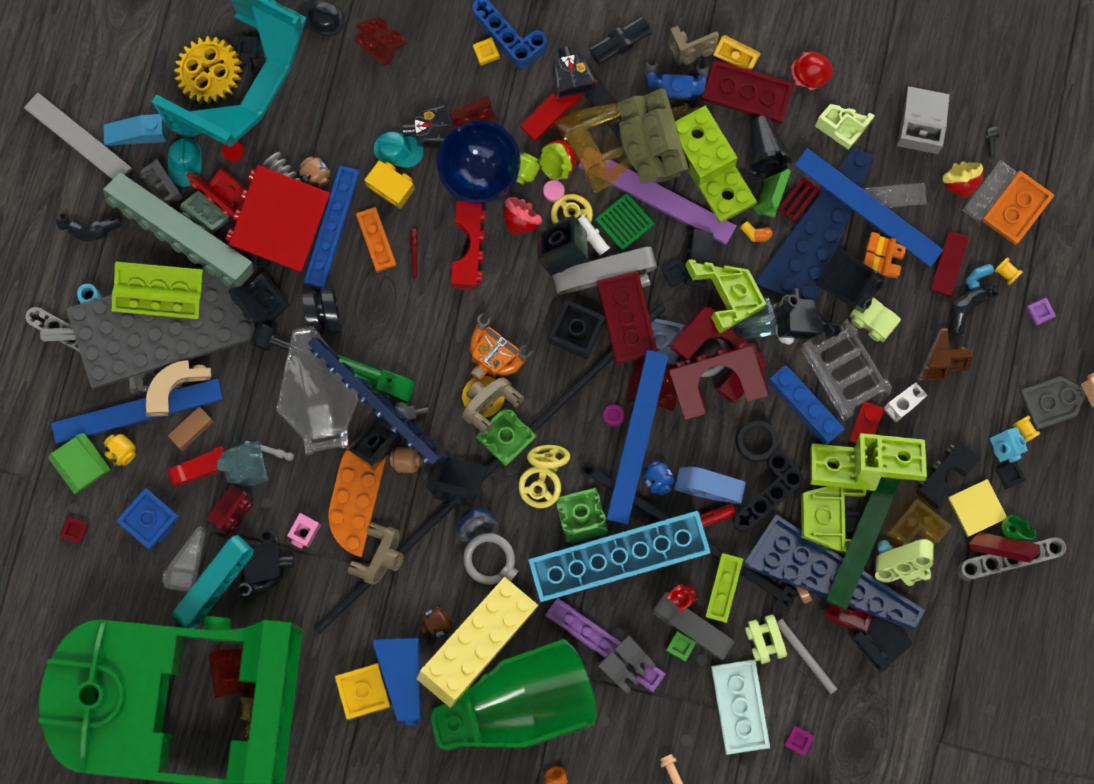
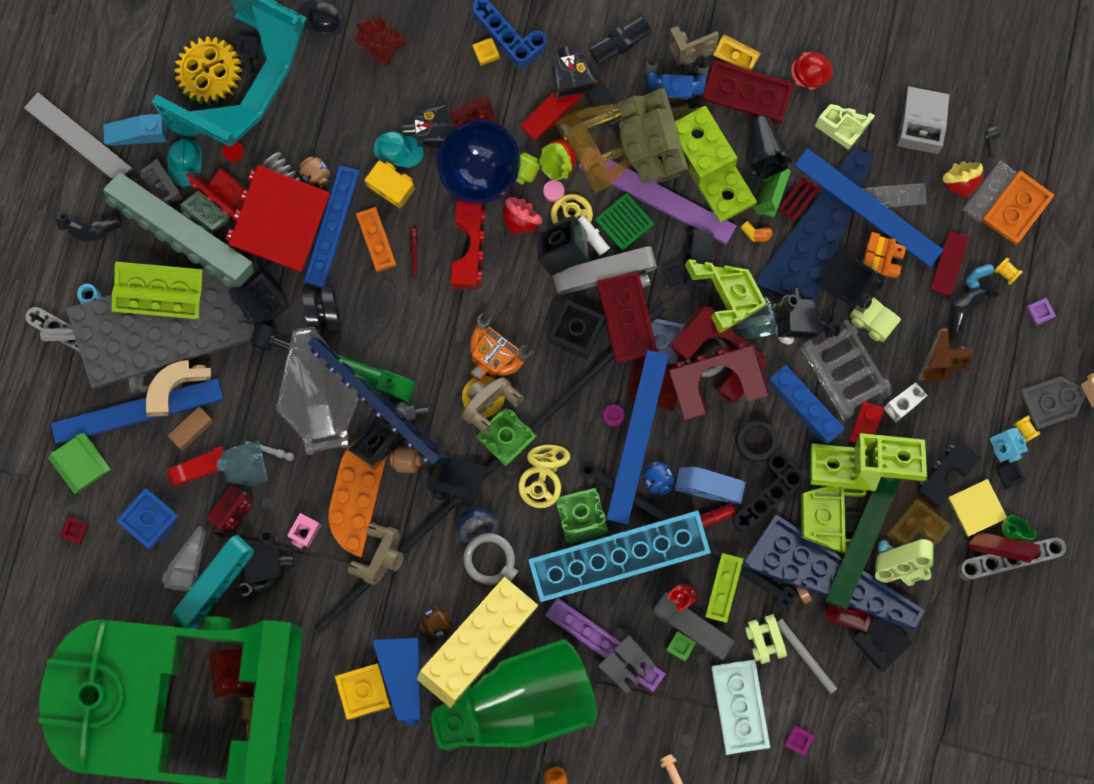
yellow head [103,434,136,466] -> none

